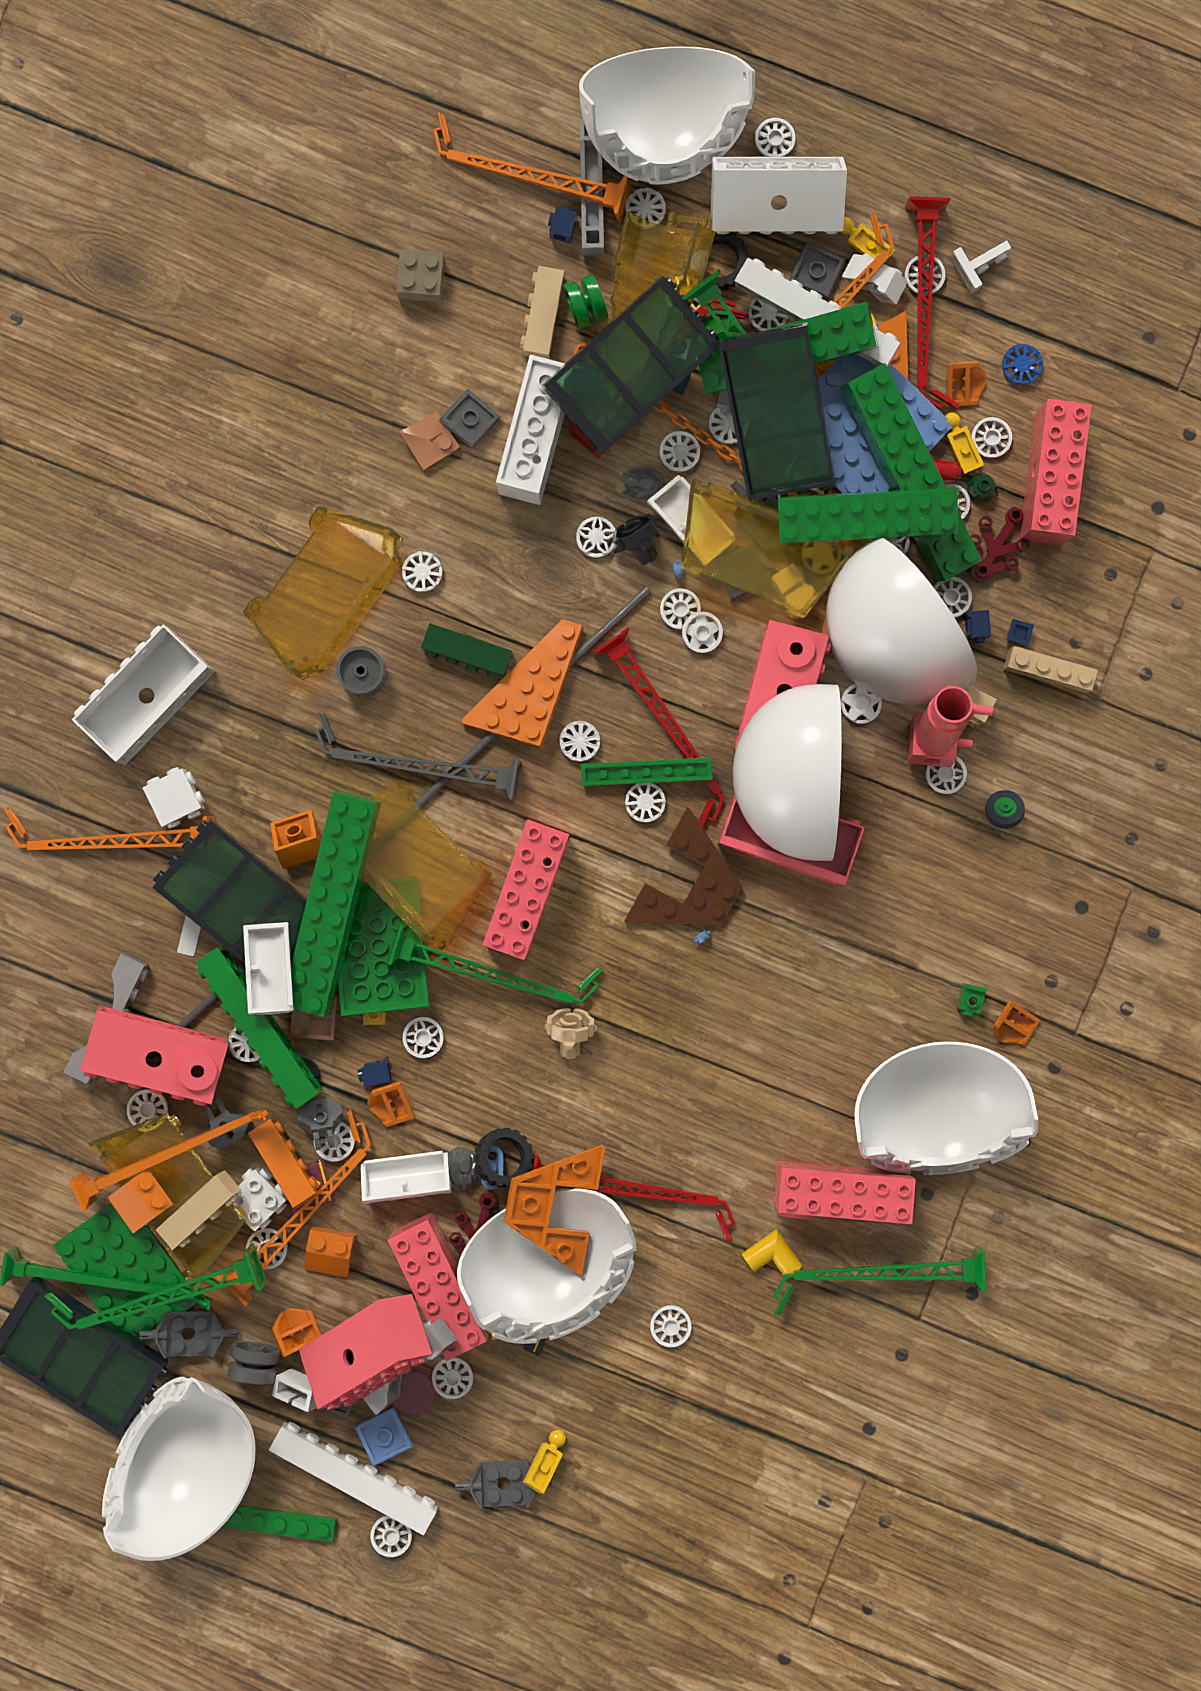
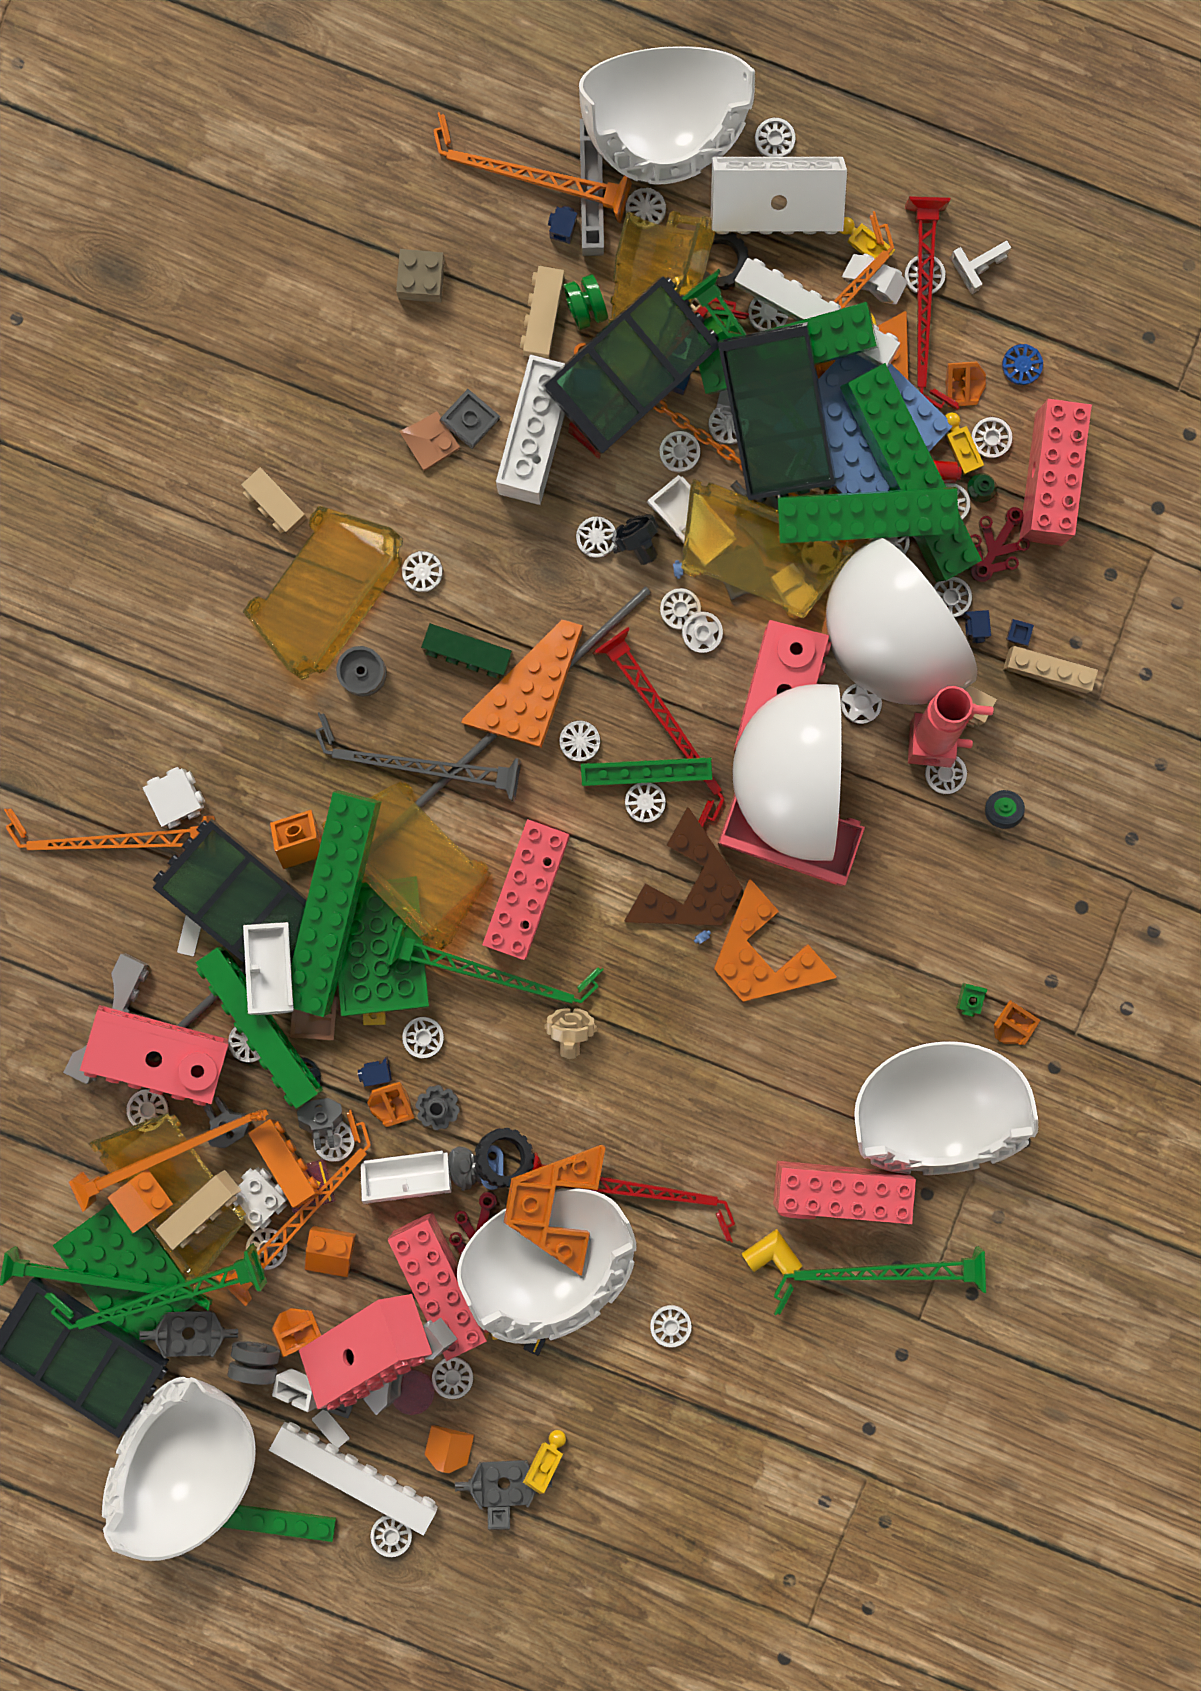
white piece [72,624,216,765] -> none
medium blue plate [354,1406,413,1466] -> none
dark grey hat [622,467,665,500] -> none
dark grey tile [789,241,846,300] -> none
none -> tan brick [241,467,307,536]
none -> white sticker [312,1410,349,1448]
none -> dark grey plant [415,1085,460,1130]
none -> orange slope [425,1425,474,1473]
none -> dark grey tile [488,1506,510,1530]
none -> orange wing [714,879,837,1002]

